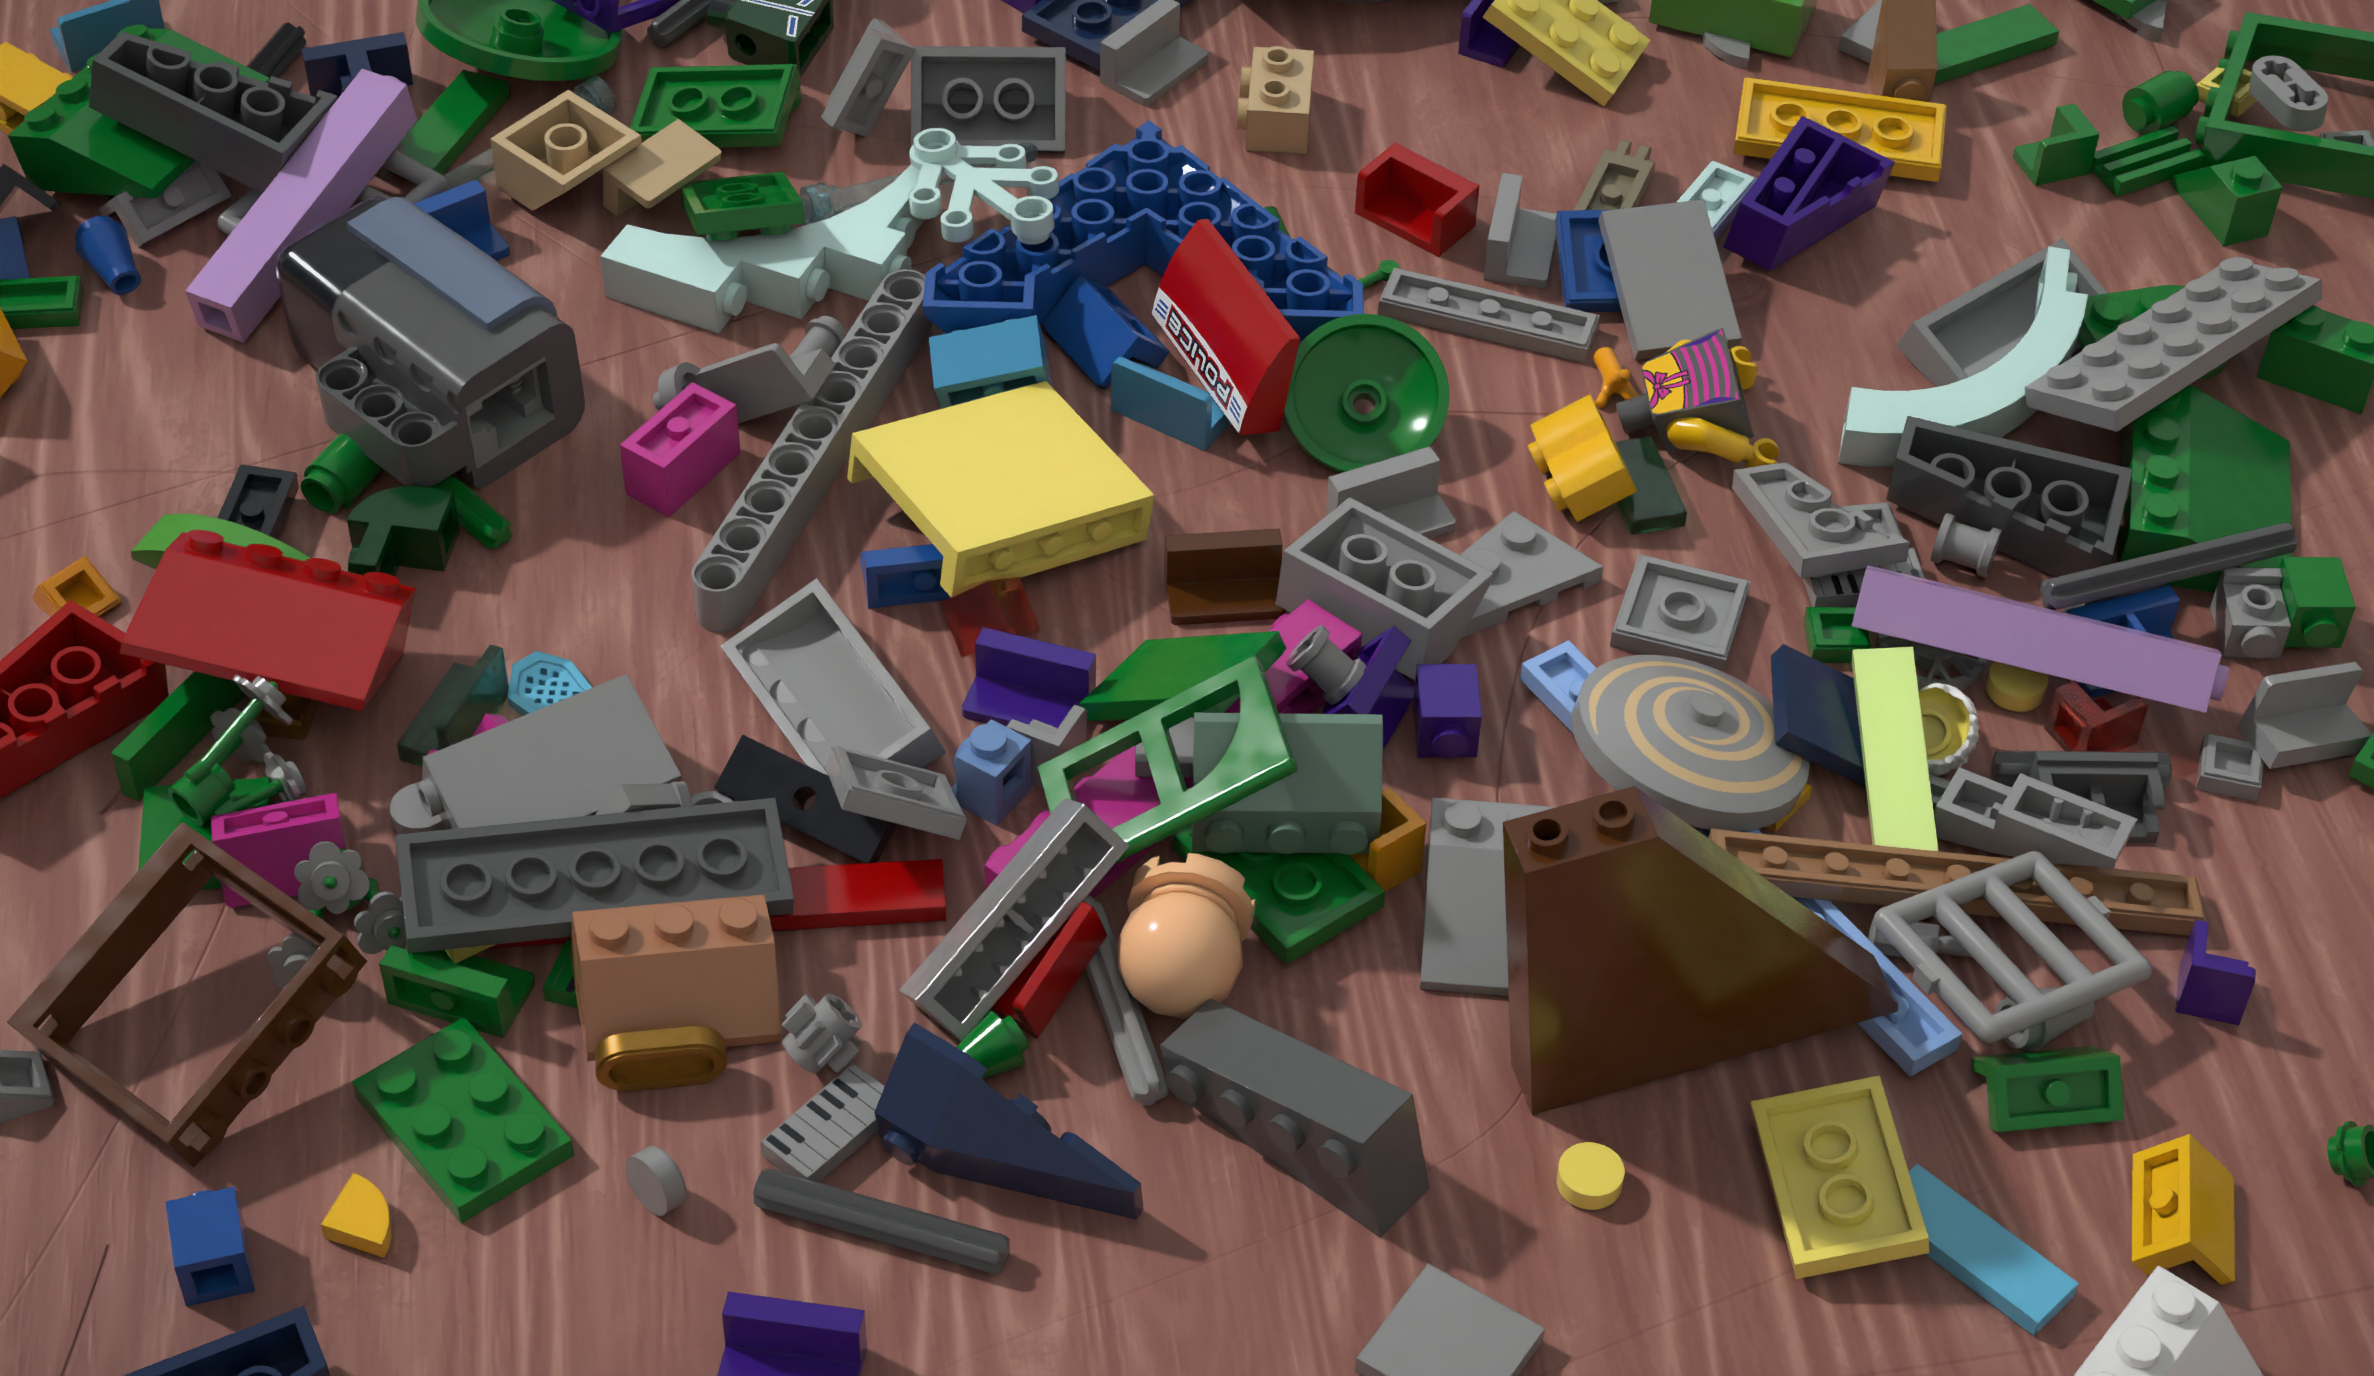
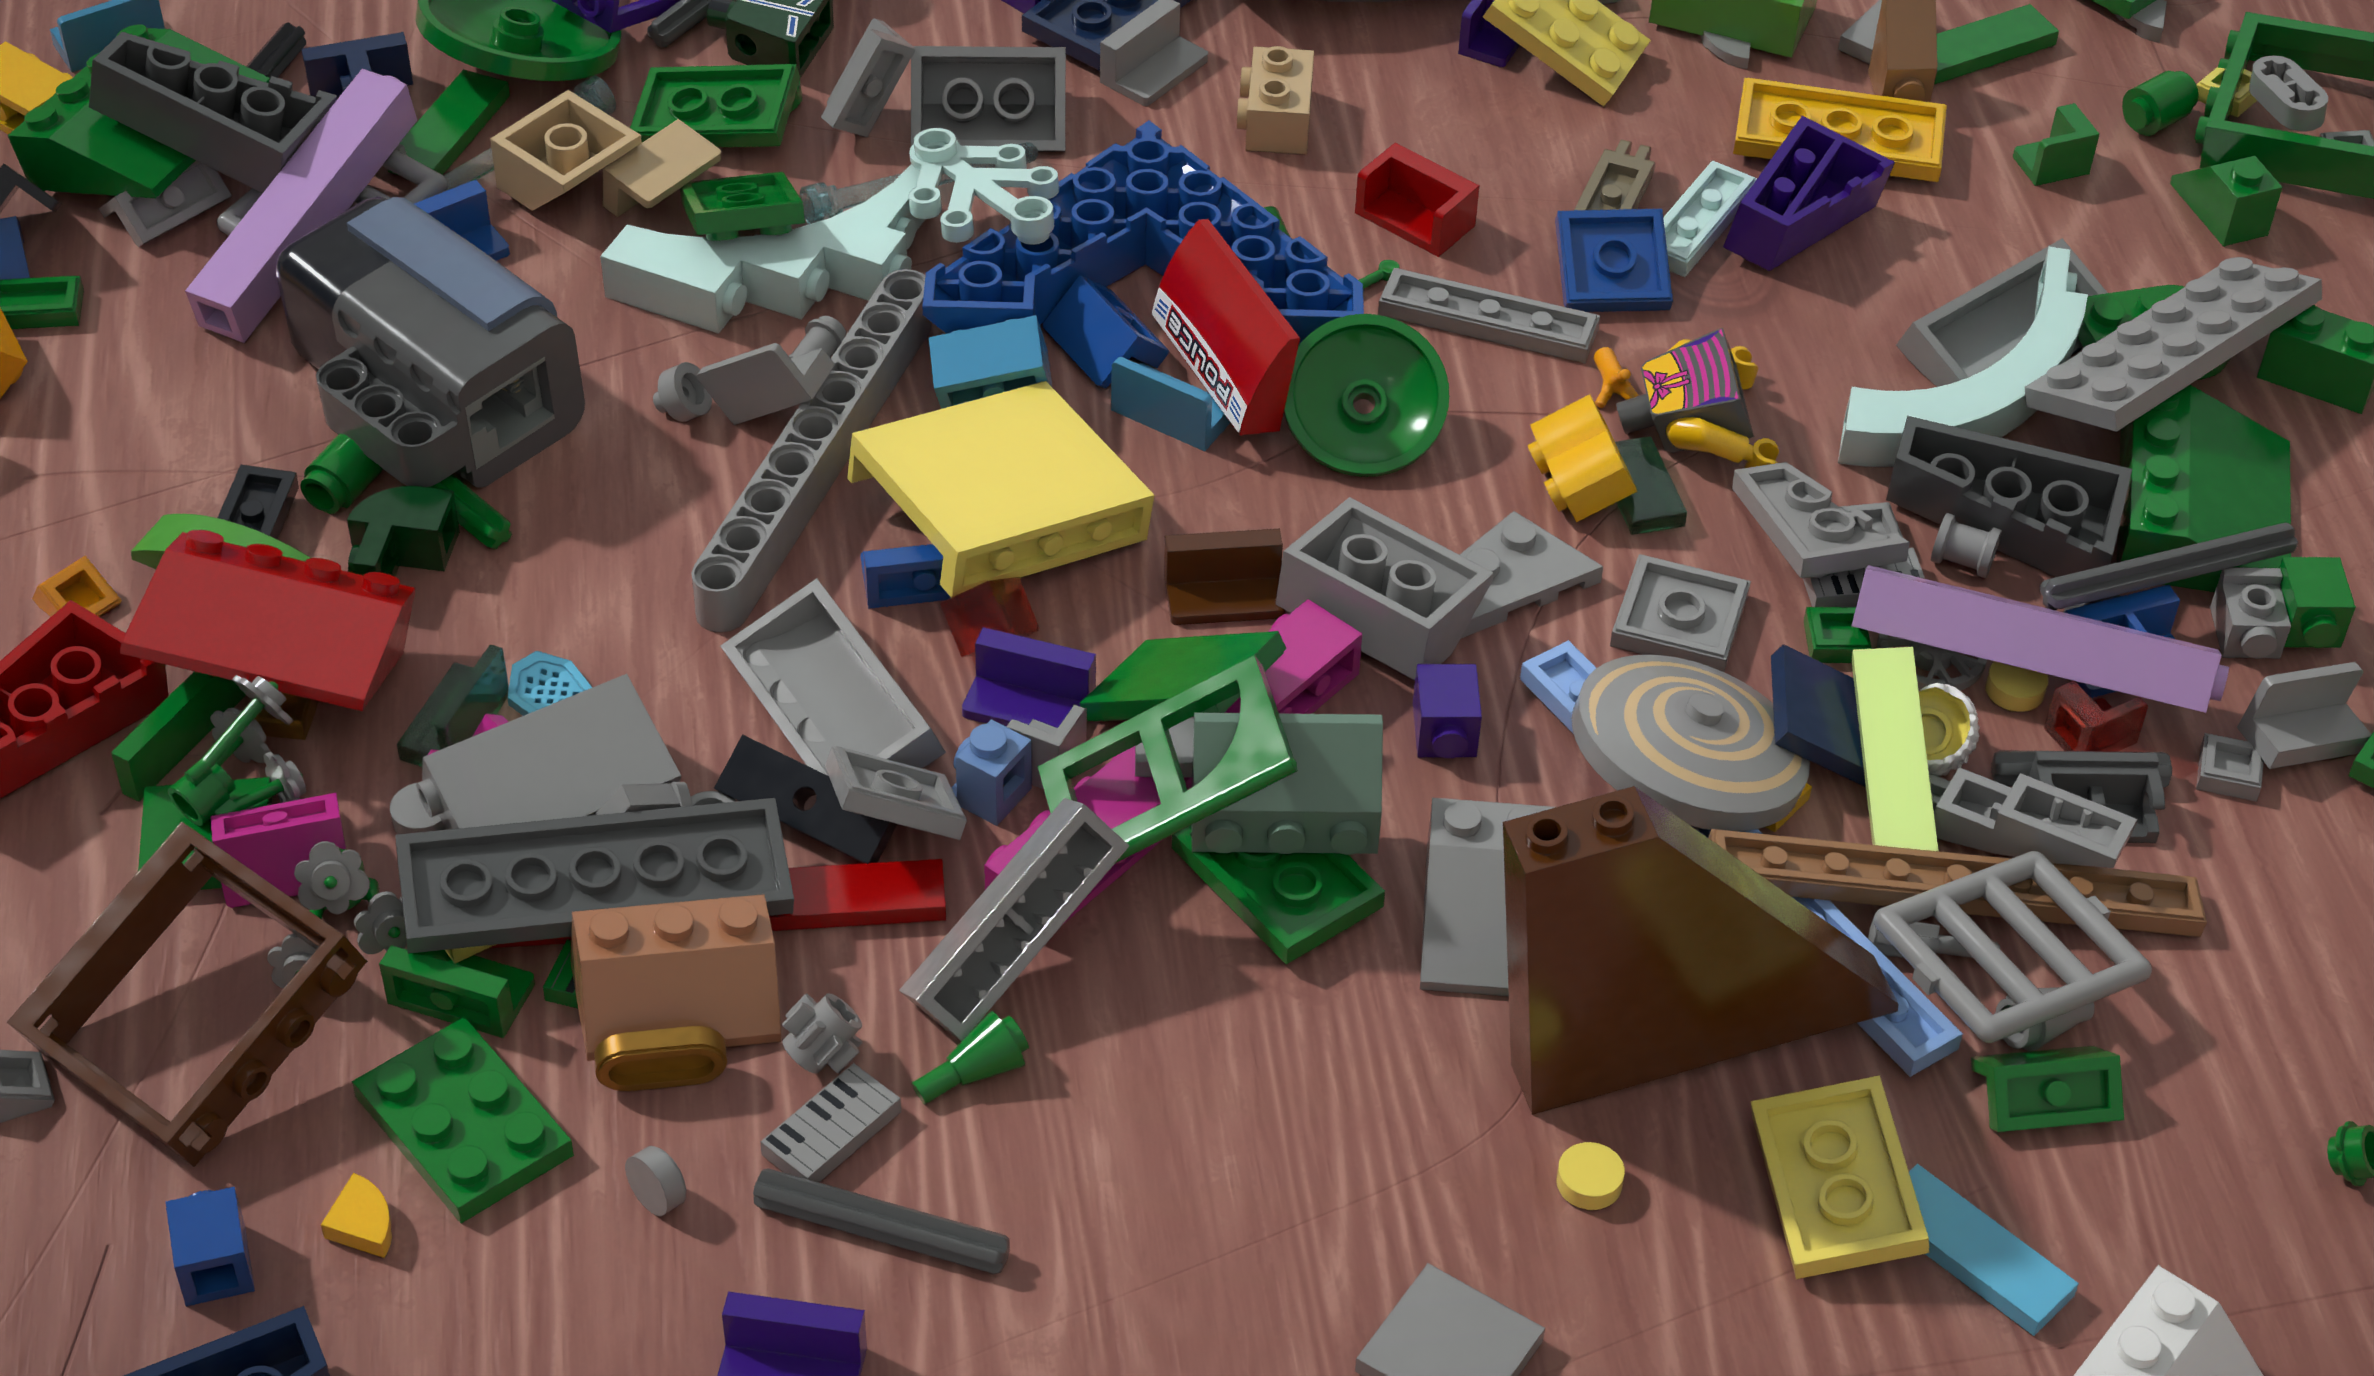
blue cone [75,216,141,295] -> none
dark pink panel [620,382,741,517] -> none
dark blue wedge [874,1022,1144,1219] -> none
red panel [989,902,1107,1039] -> none
light grey axle [1075,896,1168,1107] -> none
light nougat tile [1117,853,1256,1019] -> none
dark grey wedge [1160,999,1429,1238] -> none
light grey bush [1286,625,1367,705] -> none
dark purple panel [1321,625,1414,750] -> none
light grey panel [1326,446,1456,539] -> none
light orange panel [1349,787,1426,892] -> none
light grey panel [1483,173,1557,288] -> none
light grey tile [1598,199,1742,360] -> none
green tile [2091,126,2204,197] -> none
yellow panel [2132,1134,2235,1285] -> none
dark purple panel [2175,920,2256,1025] -> none

